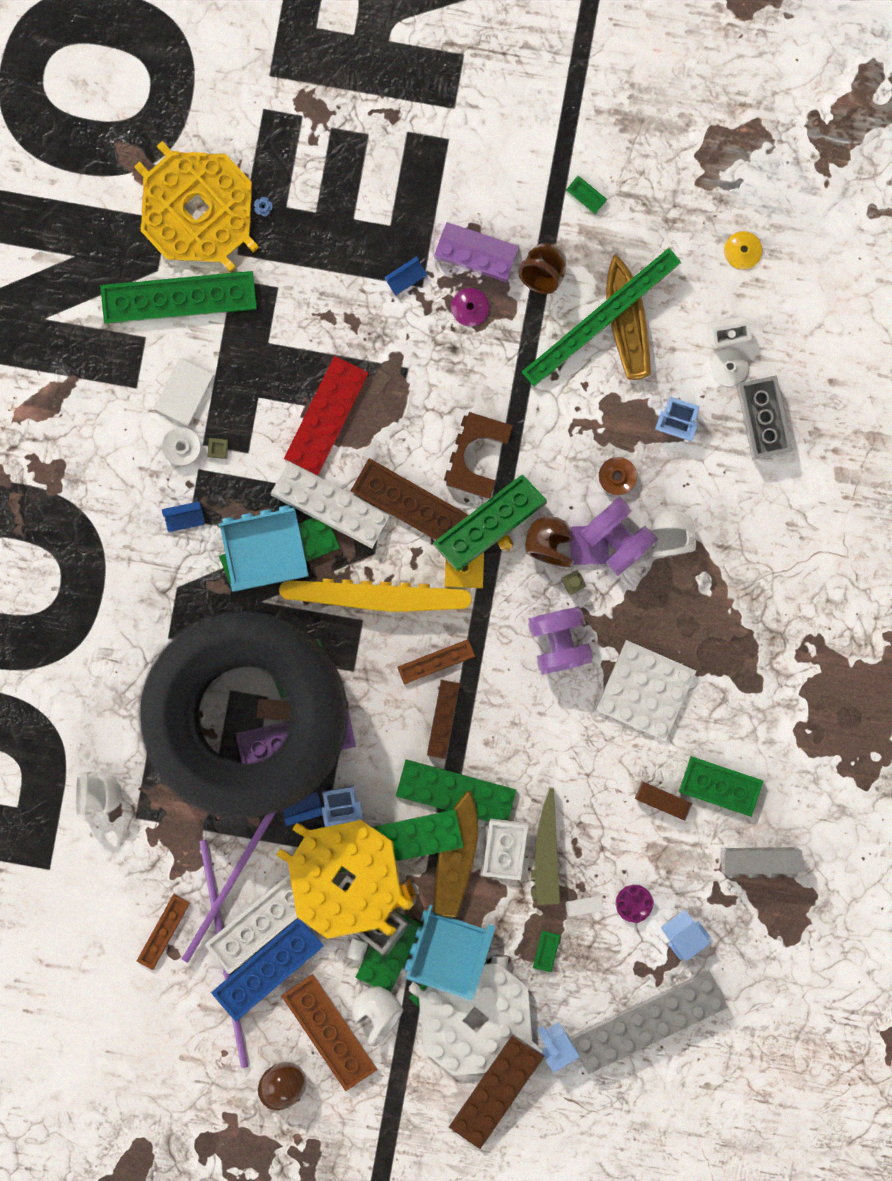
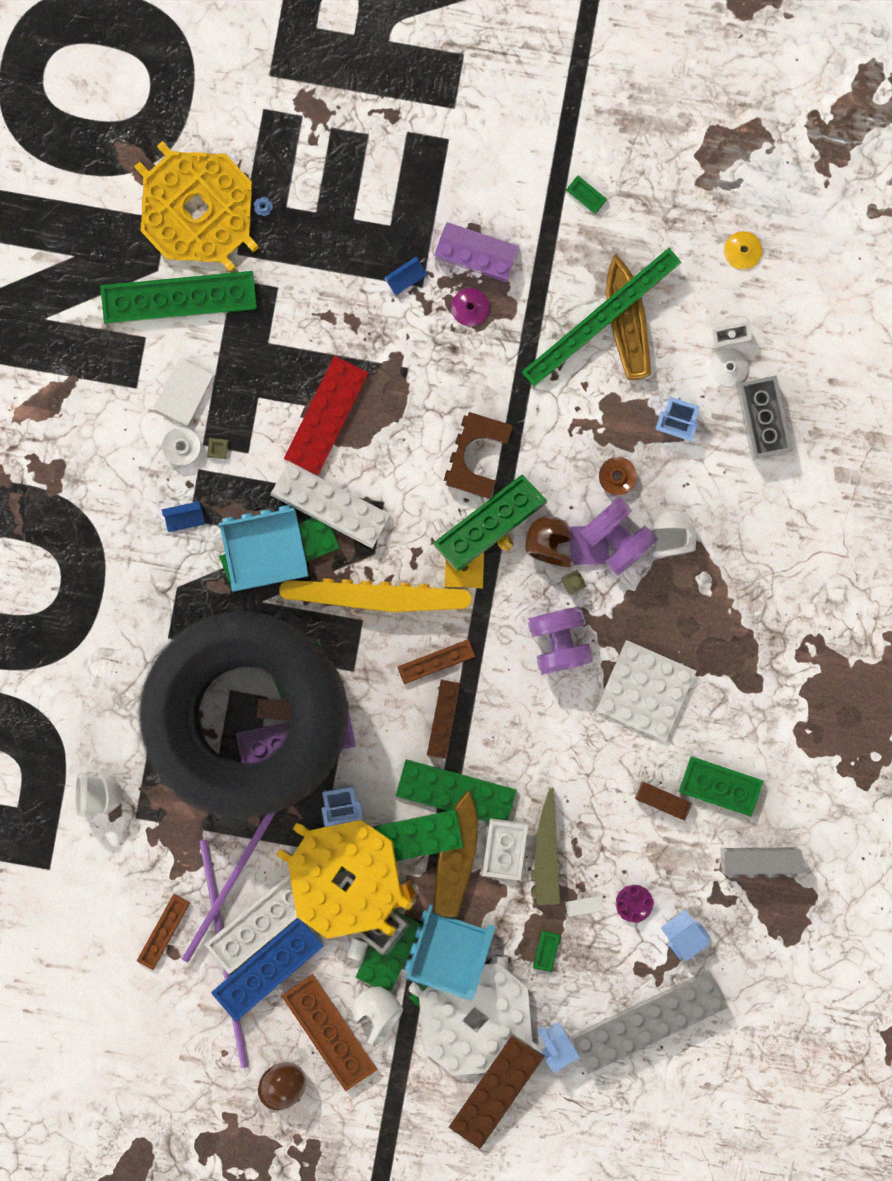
blue panel [283,792,323,826] -> none
reddish brown plate [350,458,468,540] -> none
reddish brown piece [518,243,566,294] -> none

